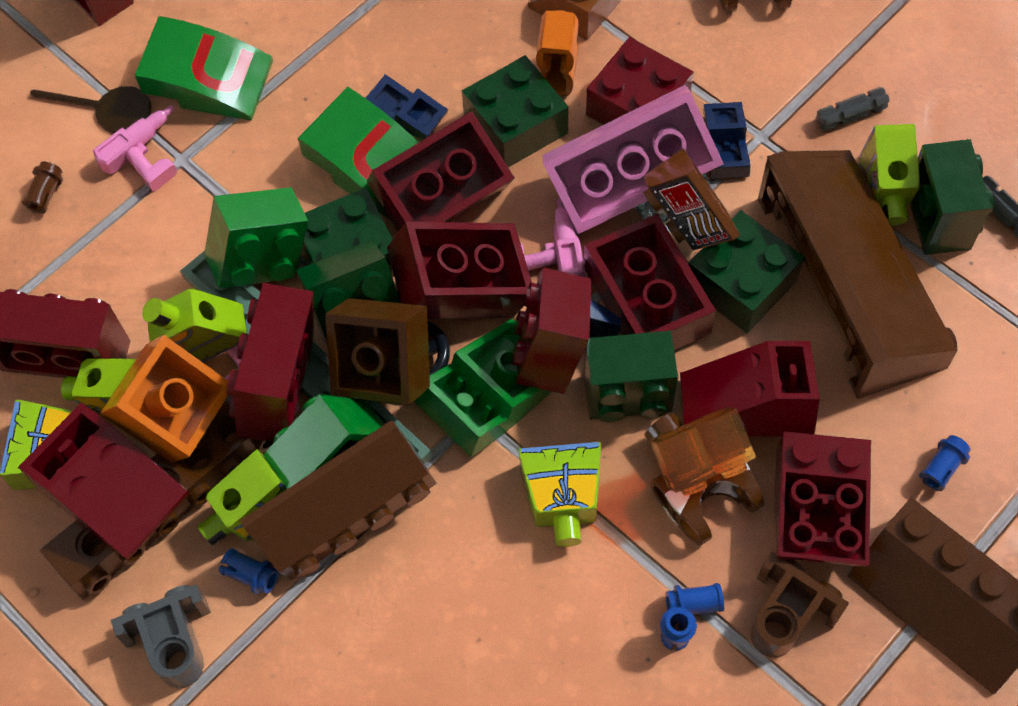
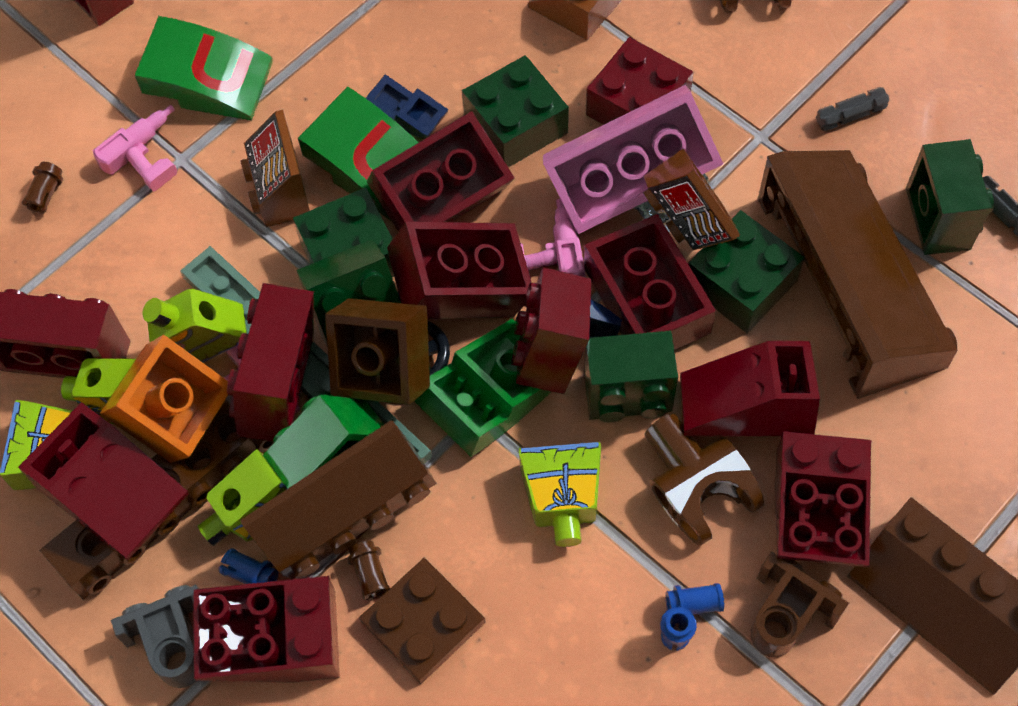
dark brown piece [30,86,152,133] -> none
green brick [204,187,308,289] -> none
orange brick [536,10,579,96] -> none
clear orange brick [649,407,756,496] -> none
dark blue slope [703,102,751,179] -> none
lime torso [859,124,919,226] -> none
blue pin [919,435,971,491] -> none
none -> dark red slope [193,576,340,682]
none -> slope [240,110,310,227]
none -> reddish brown pin [347,540,390,600]
none -> reddish brown plate [359,557,486,684]

